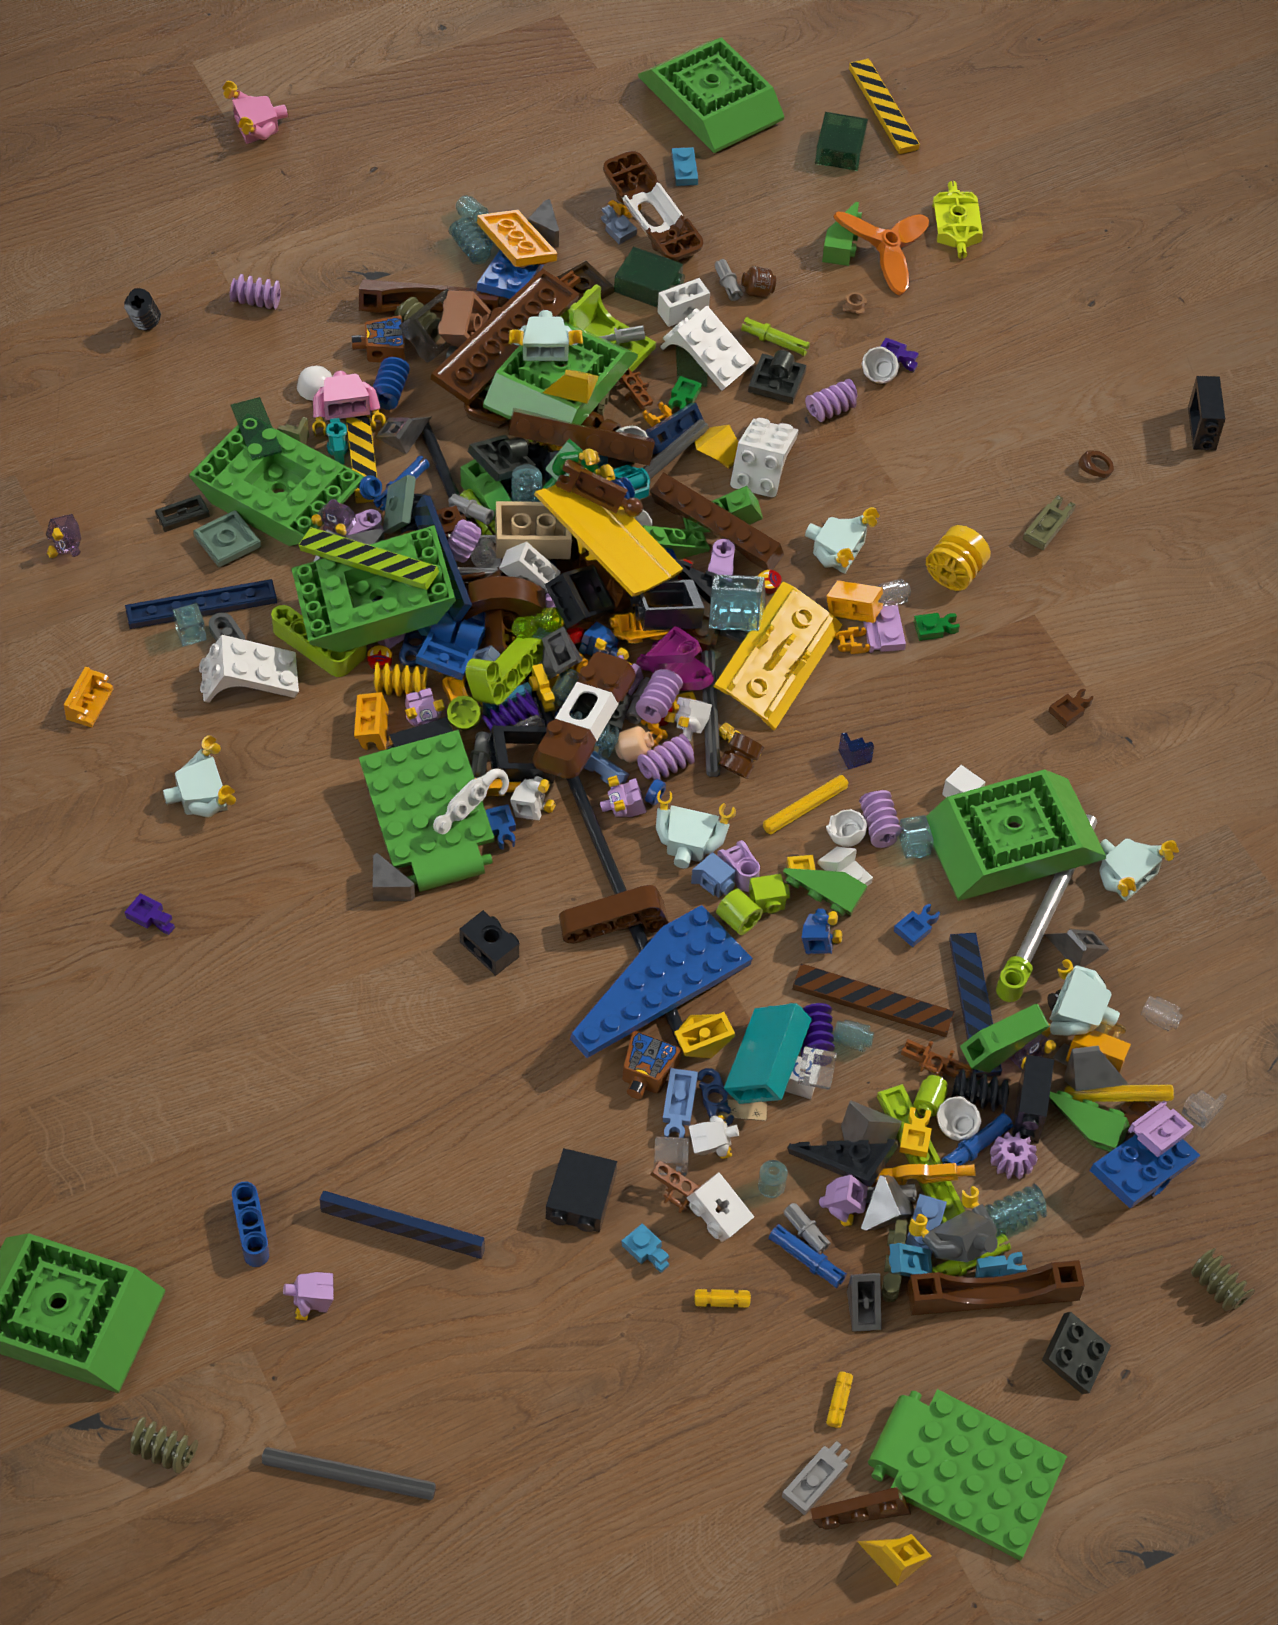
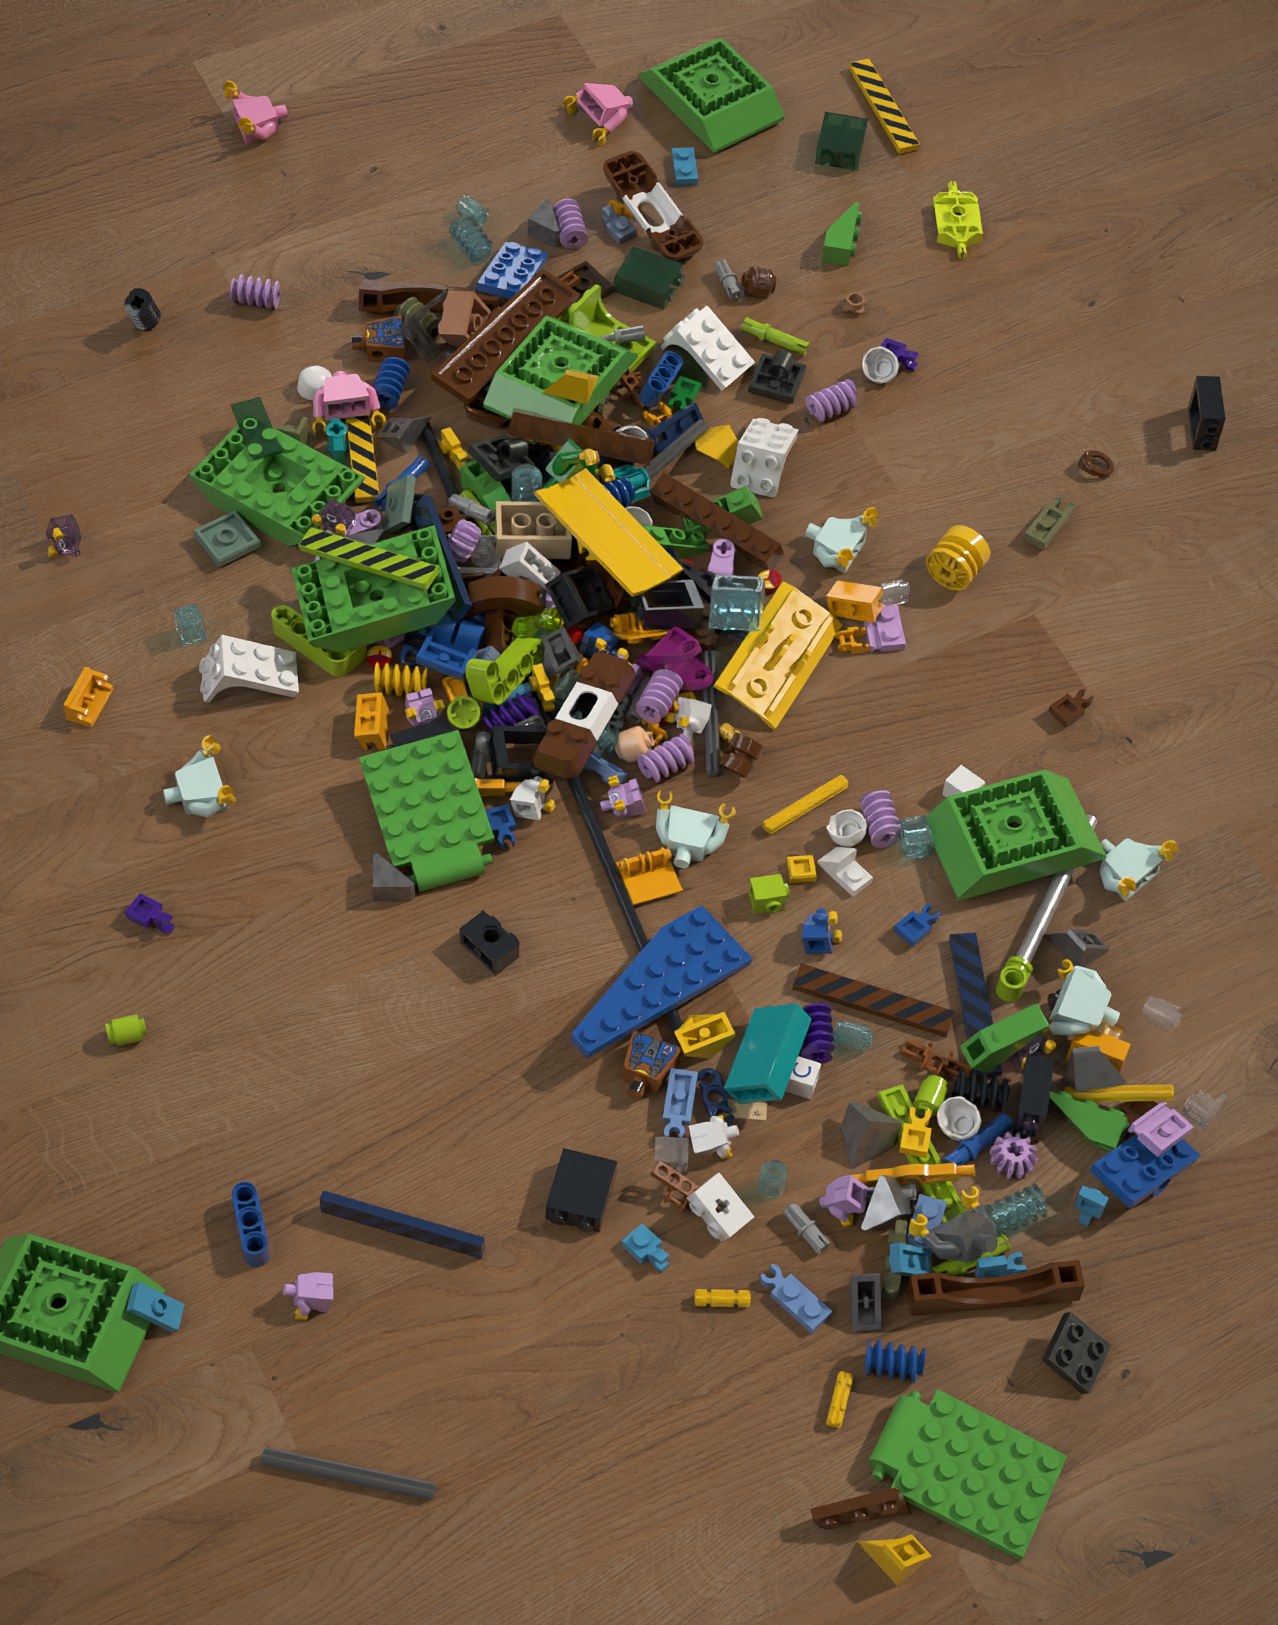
dark blue tile [125,579,277,629] -> none
olive piece [130,1417,198,1474] -> none
pearl dark grey tile [155,495,210,532] -> none
dark grey plate [209,613,246,642] -> none
blue plate [359,475,382,500] -> none
white piece [433,769,509,834] -> none
light orange plate [477,210,558,268] -> none
light aqua torso [508,310,583,361] -> none
reddish brown plate [555,459,643,517] -> none
reddish brown beam [559,885,669,944] -> none
blue tile [645,779,666,806] -> none
white brick [658,278,710,327] -> none
medium blue window [691,852,736,898] -> none
lime piece [716,889,763,935] -> none
lavender piece [717,840,760,892] -> none
blue pin [769,1224,847,1288] -> none
light grey hinge [782,1441,851,1515] -> none
bright green slope [783,868,867,916] -> none
black wing [787,1139,898,1187] -> none
clear panel [798,1047,837,1090] -> none
orange piece [833,211,929,296] -> none
clear blue panel [838,732,874,770] -> none
green plate [913,613,960,641] -> none
olive piece [1191,1248,1255,1311] -> none
none -> lime brick [105,1014,147,1046]
none -> dark azure plate [127,1282,184,1333]
none -> yellow plate [440,427,468,471]
none -> lavender piece [553,198,589,249]
none -> bright pink torso [563,83,633,146]
none -> light orange hinge [616,847,683,906]
none -> blue beam [638,351,683,407]
none -> medium blue plate [760,1264,832,1334]
none -> blue piece [864,1338,926,1384]
none -> dark azure plate [1074,1186,1109,1227]

